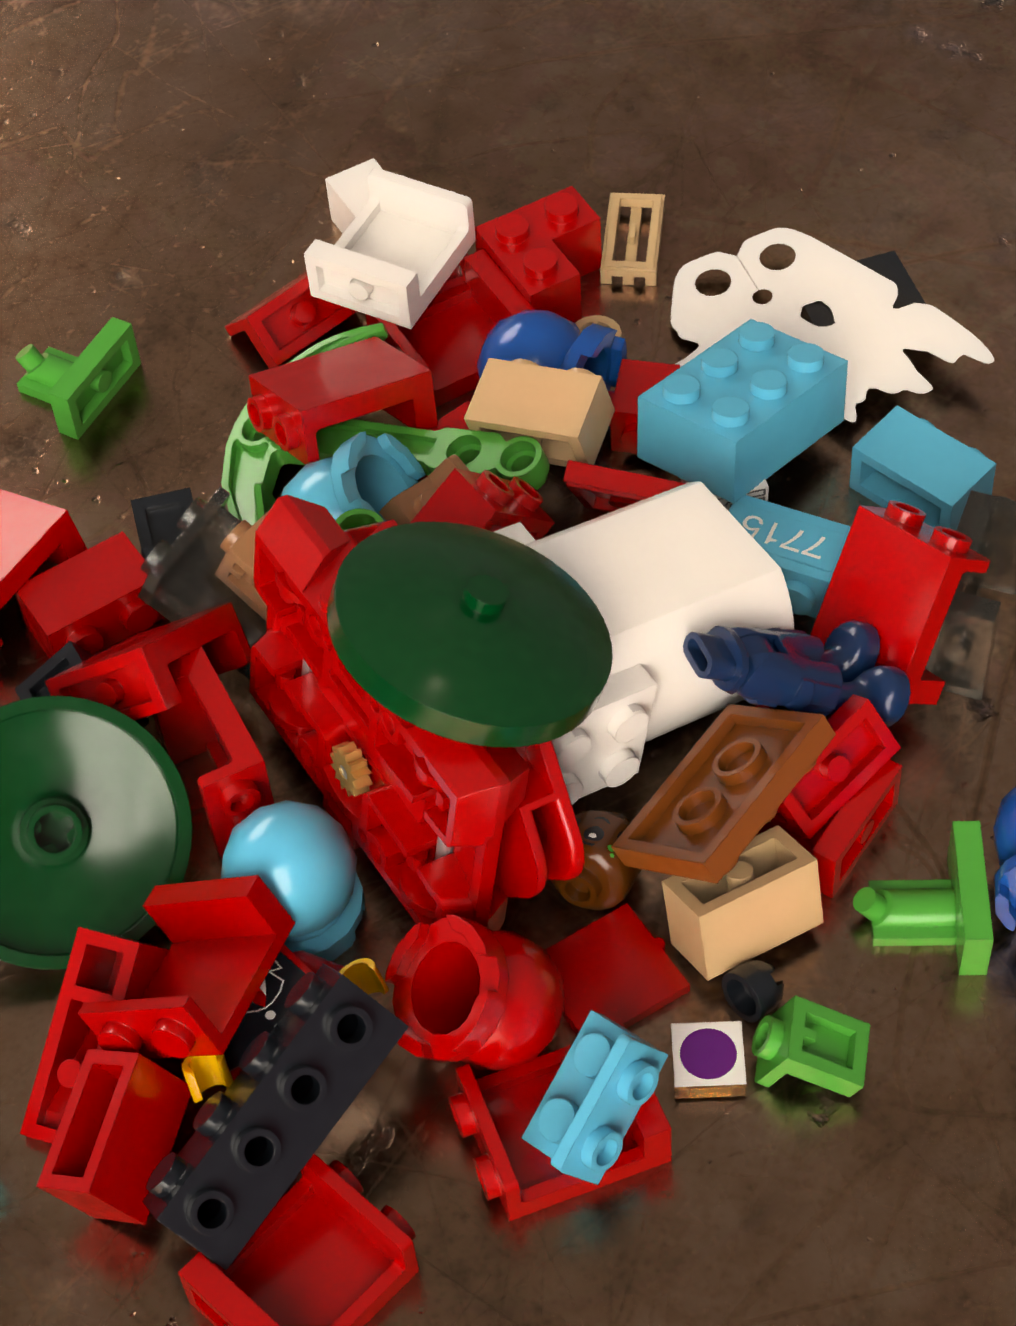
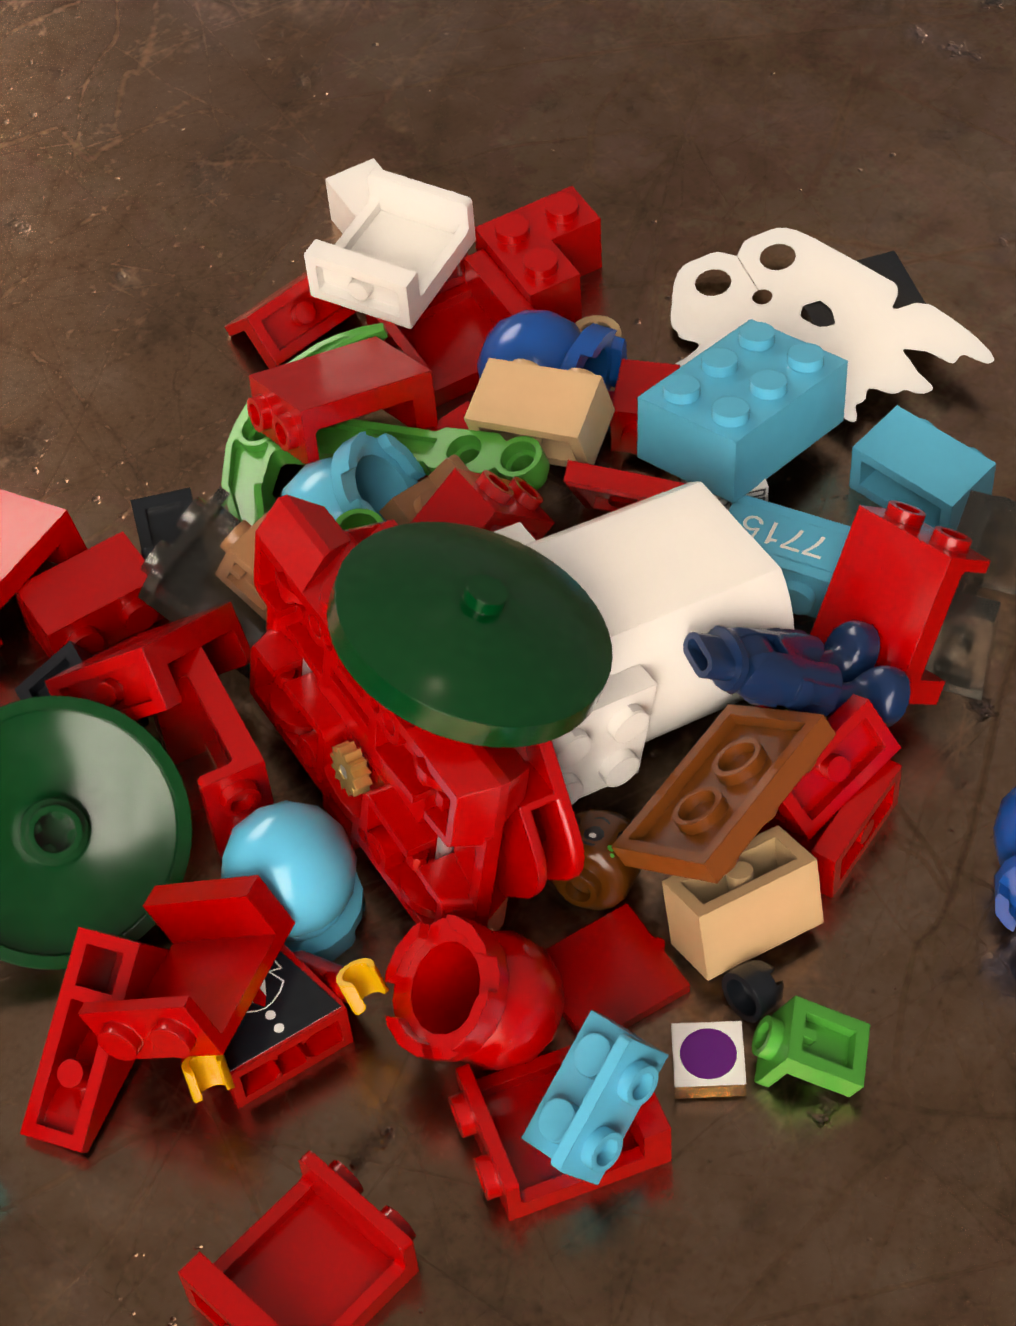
bright green piece [15,317,141,440] -> none
red piece [36,1049,191,1225] -> none
black brick [142,963,409,1270] -> none
tan tile [600,192,665,286] -> none
bright green piece [853,821,994,975] -> none

